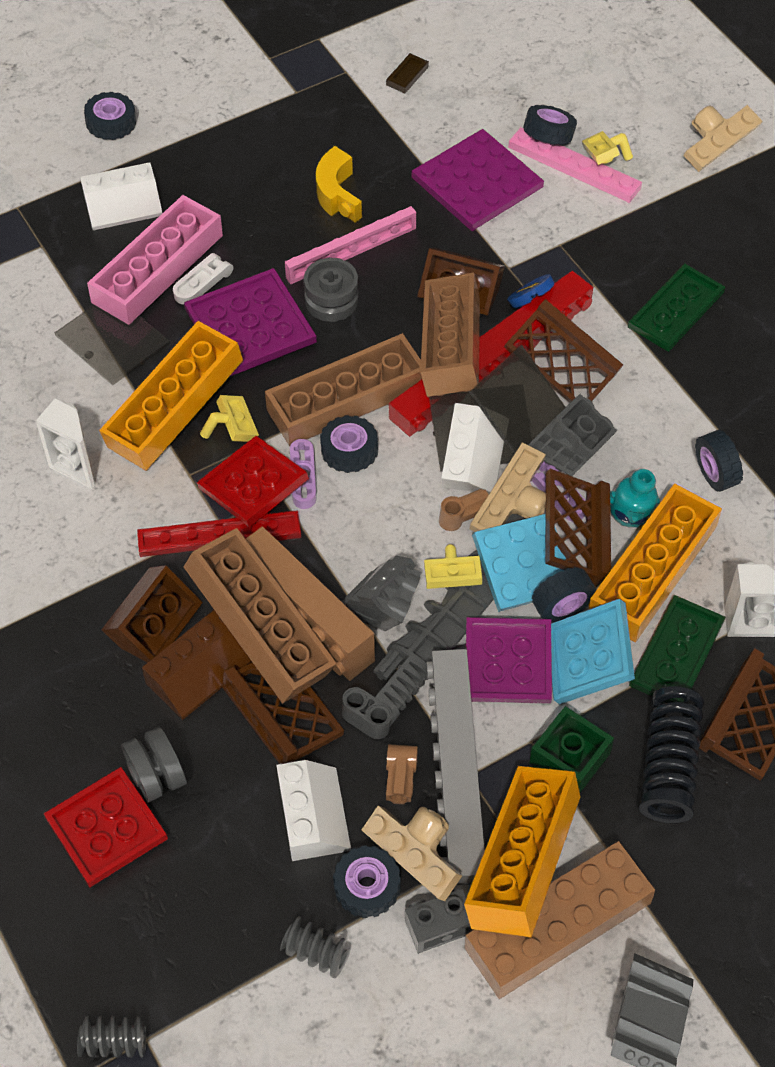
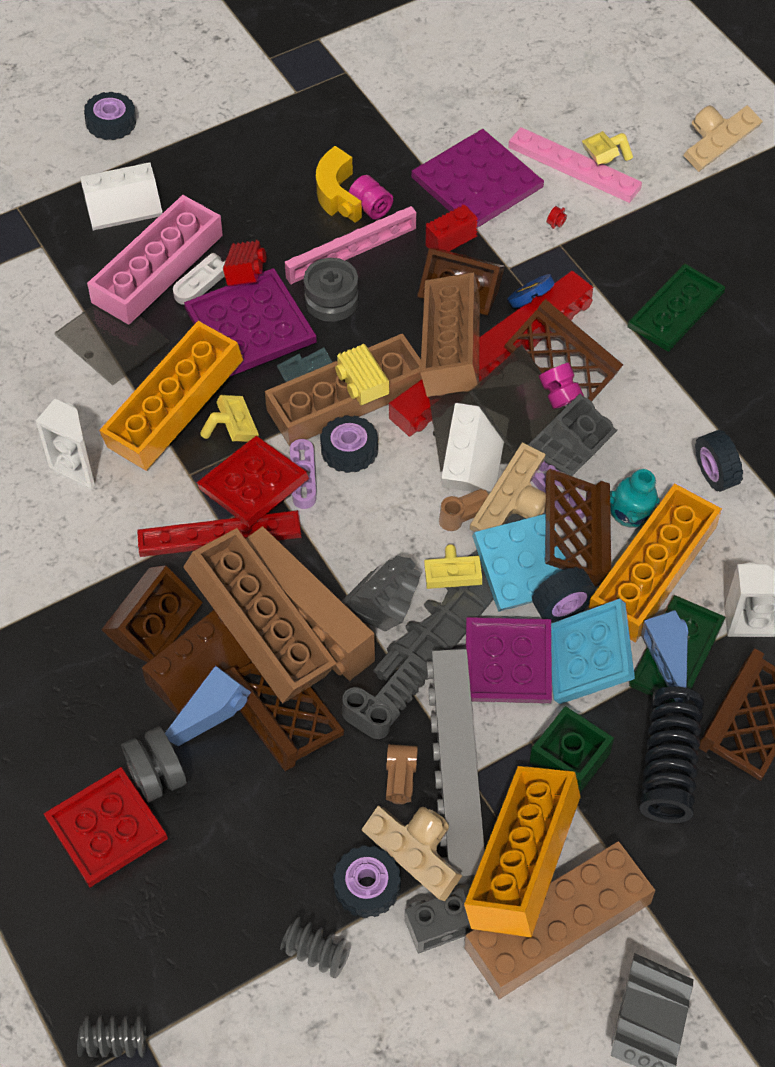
white slope [277,760,351,861] -> none
dark brown tile [386,53,429,94] -> none
black wheel [523,105,577,145] -> none
none -> medium blue slope [165,666,251,746]
none -> red brick [223,240,266,286]
none -> clear light blue slope [277,348,333,382]
none -> light yellow brick [335,344,389,405]
none -> dark pink wheel [349,175,393,220]
none -> red brick [426,204,478,251]
none -> dark pink wheel [538,362,584,410]
none -> red plate [546,206,567,229]
none -> medium blue slope [641,611,688,702]

